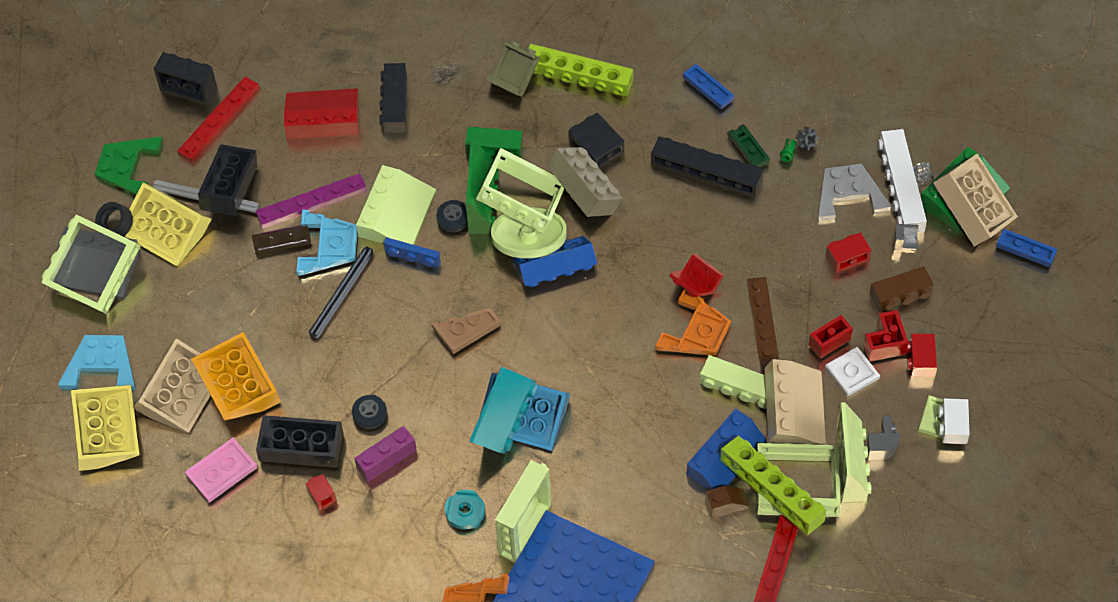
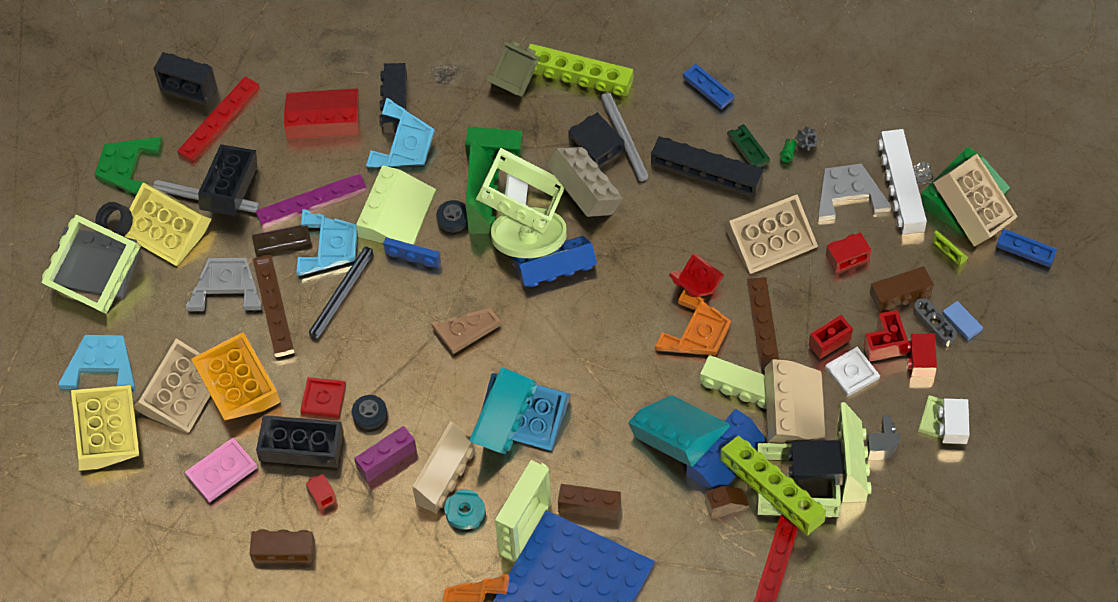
flat silver panel [894,224,919,251] -> none
none -> light grey wing [186,258,262,311]
none -> reddish brown brick [249,529,315,563]
none -> reddish brown plate [253,255,294,358]
none -> red tile [300,377,346,418]
none -> medium azure wing [366,98,435,168]
none -> tan slope [412,422,475,514]
none -> white slope [505,174,528,205]
none -> reddish brown brick [558,484,621,520]
none -> light grey axle [602,93,648,182]
none -> teal slope [628,395,730,467]
none -> tan slope [724,194,818,274]
none -> black panel [788,440,843,486]
none -> dark grey beam [913,298,957,345]
none -> lime slope [932,230,968,266]
none -> medium blue tile [942,301,983,341]

